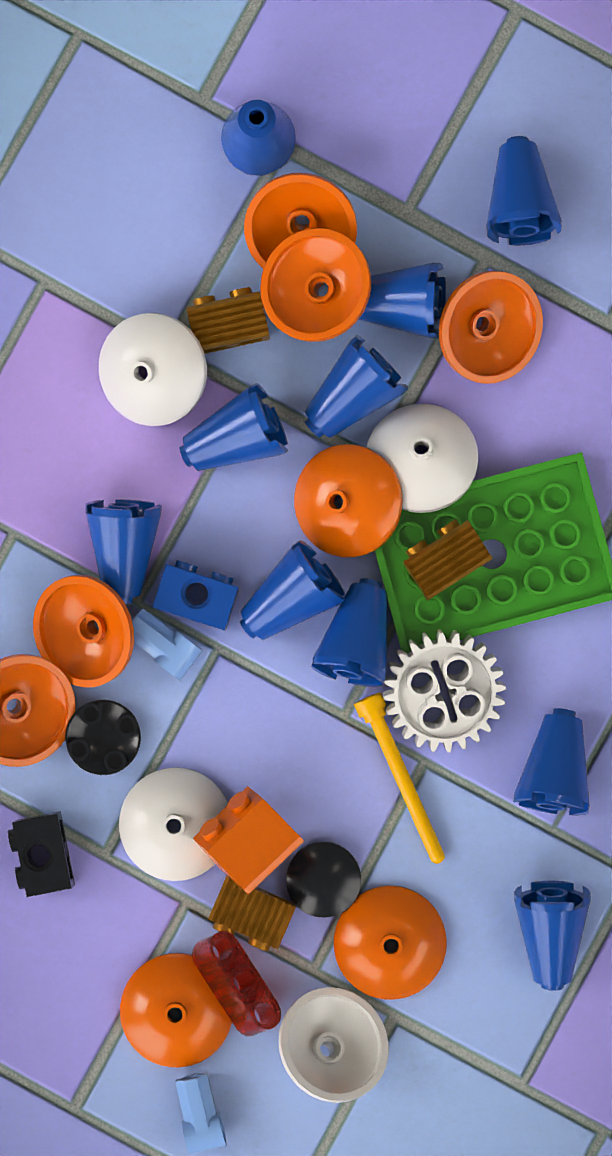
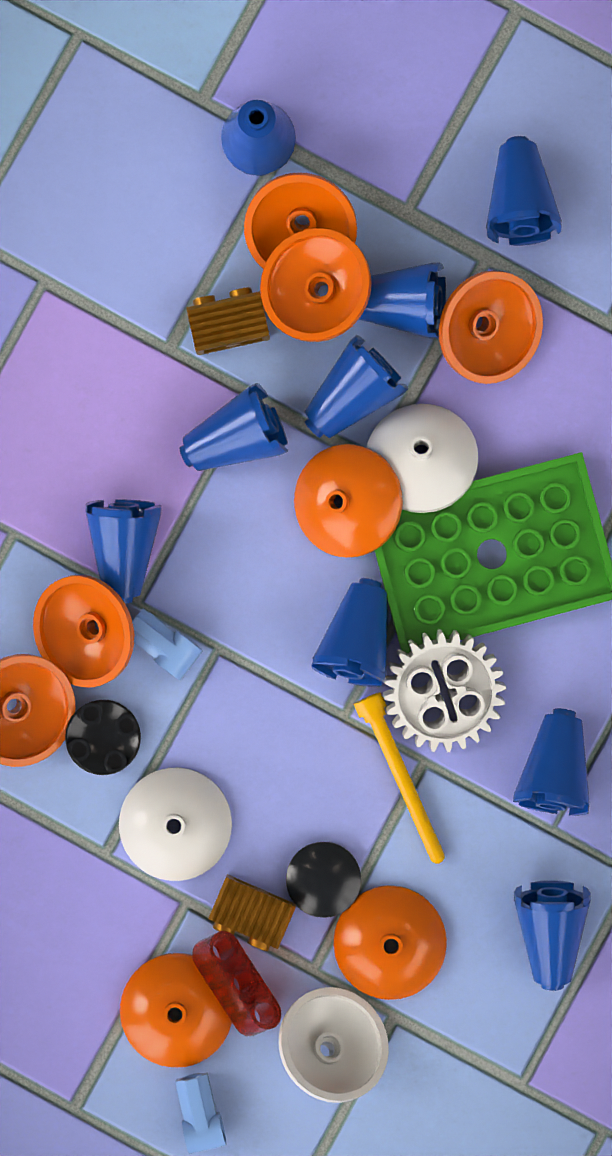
black brick [8,811,75,897] -> none
white dish [99,313,207,426] -> none
blue brick [152,560,239,631] -> none
orange slope [193,786,304,895] -> none
blue cone [240,540,346,640] -> none
pearl gold brick [403,519,493,601] -> none

